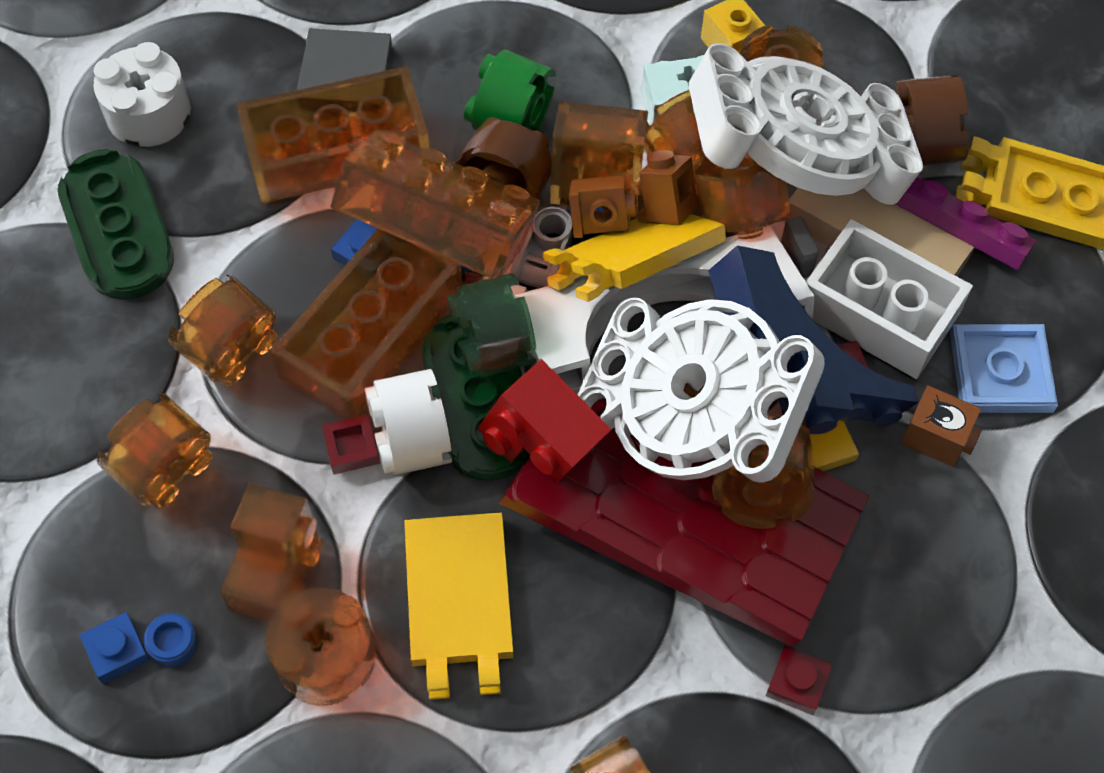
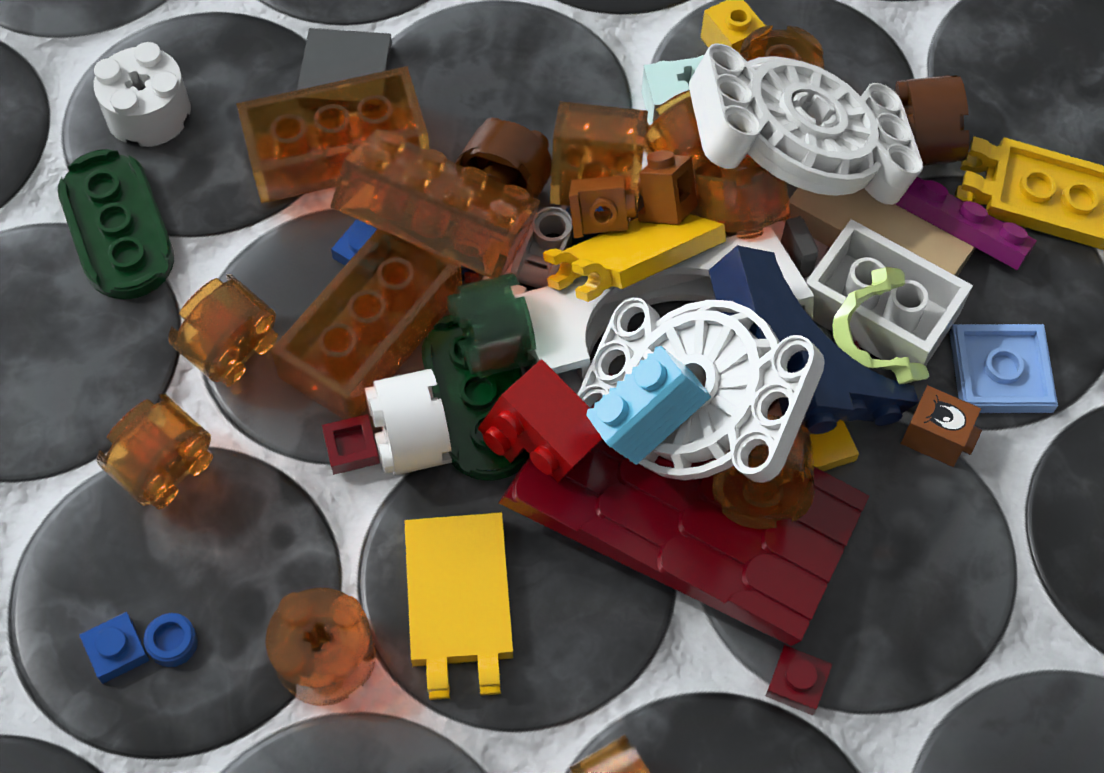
clear orange brick [220,483,322,626] -> none
green brick [464,49,556,131] -> none
none -> medium azure brick [587,346,711,465]
none -> yellowish green helmet [832,267,929,384]

